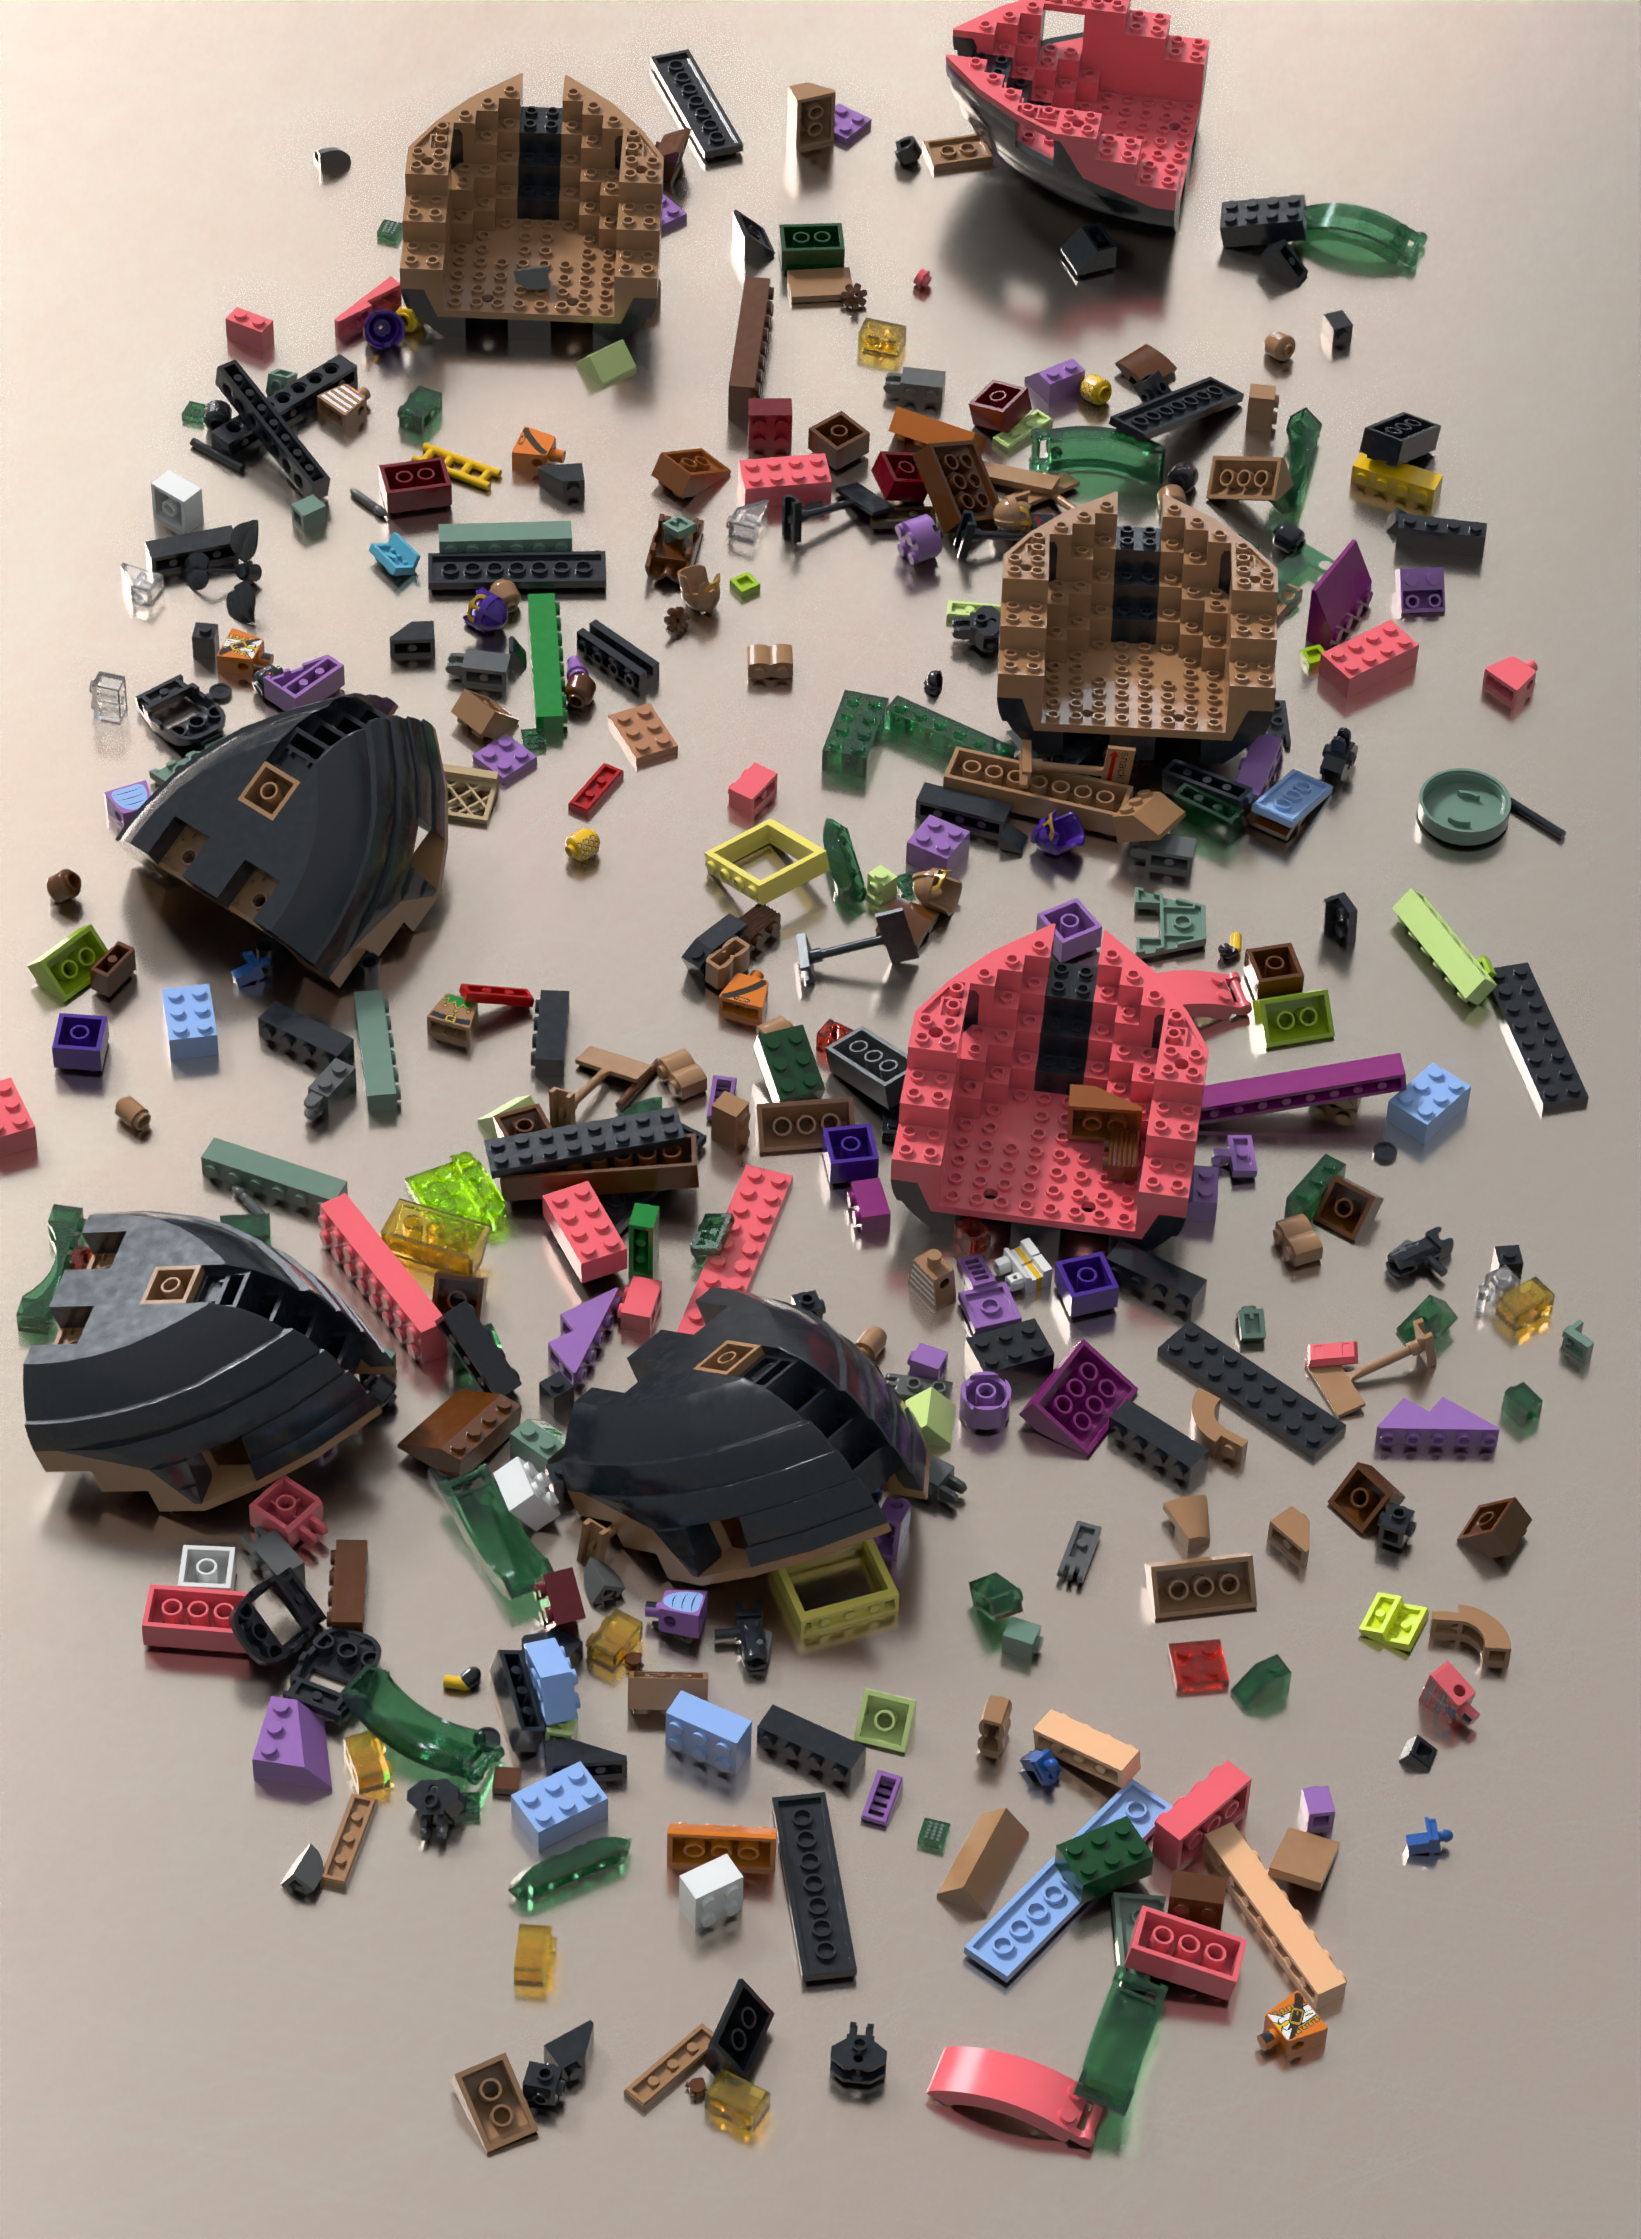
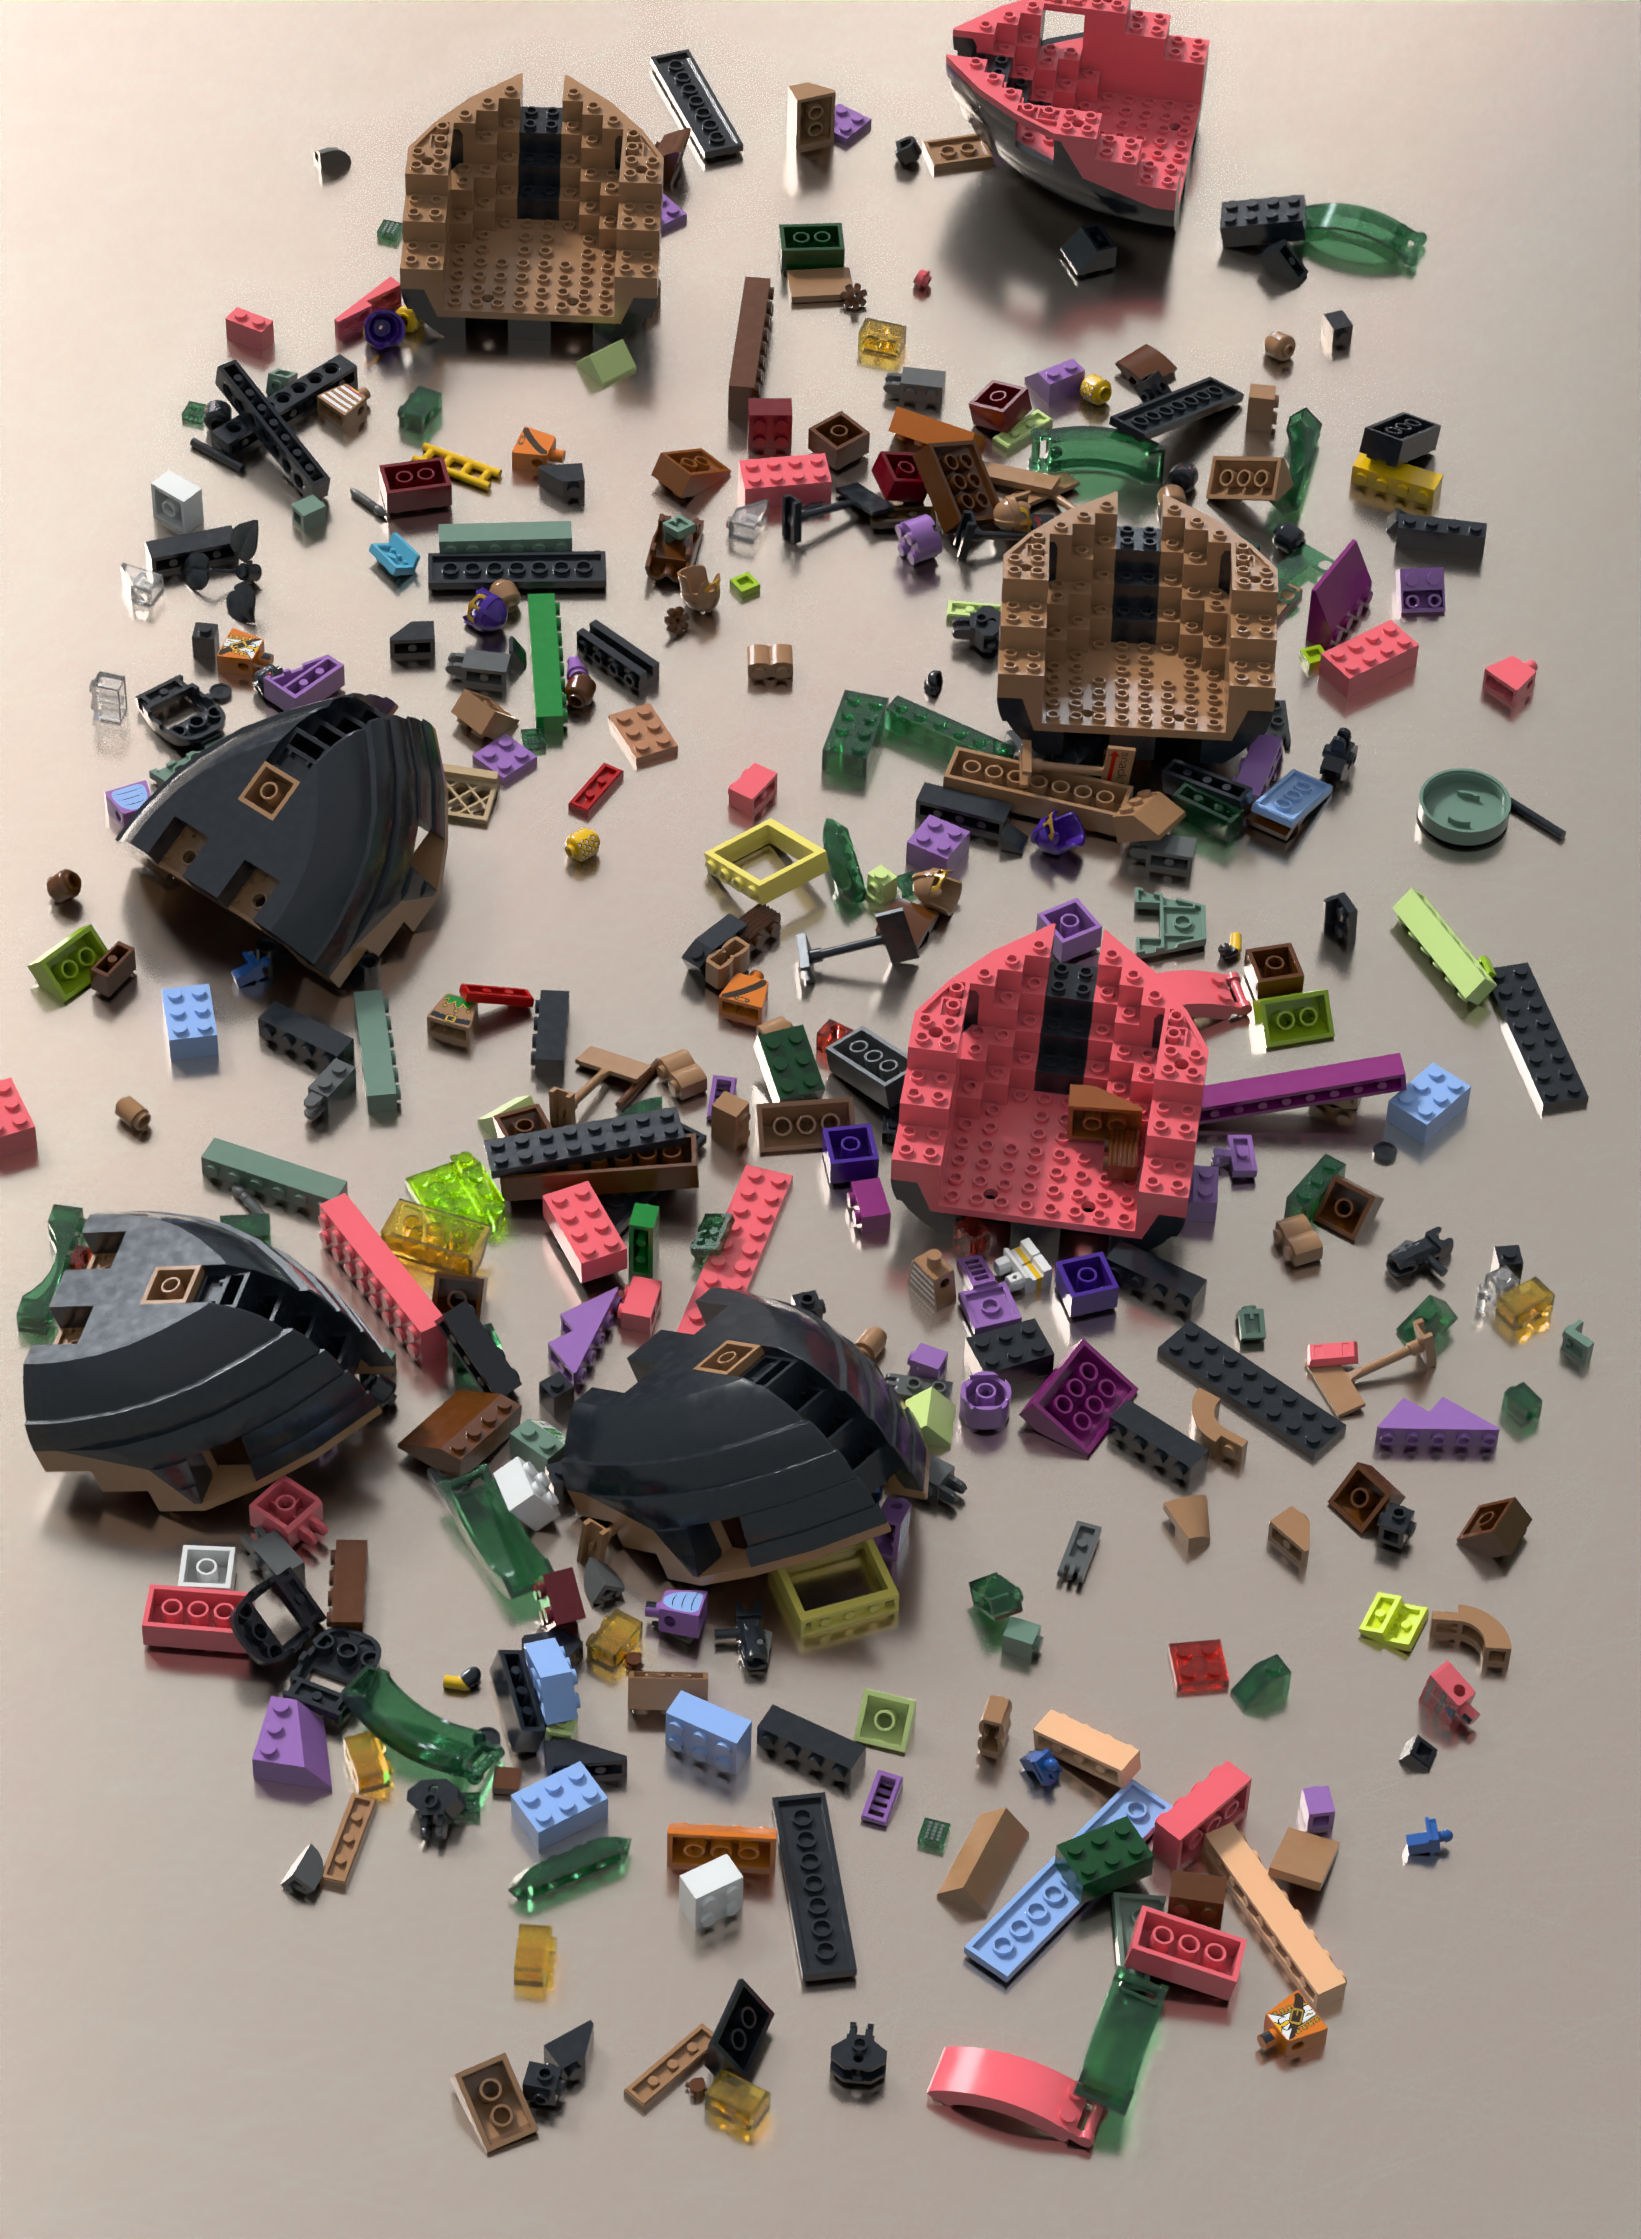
dark purple brick [52,1013,109,1071] -> none
dark grey brick [513,265,550,290] -> none
black slope [733,210,775,261] -> none
medium nougat slope [1145,1552,1257,1619] -> none

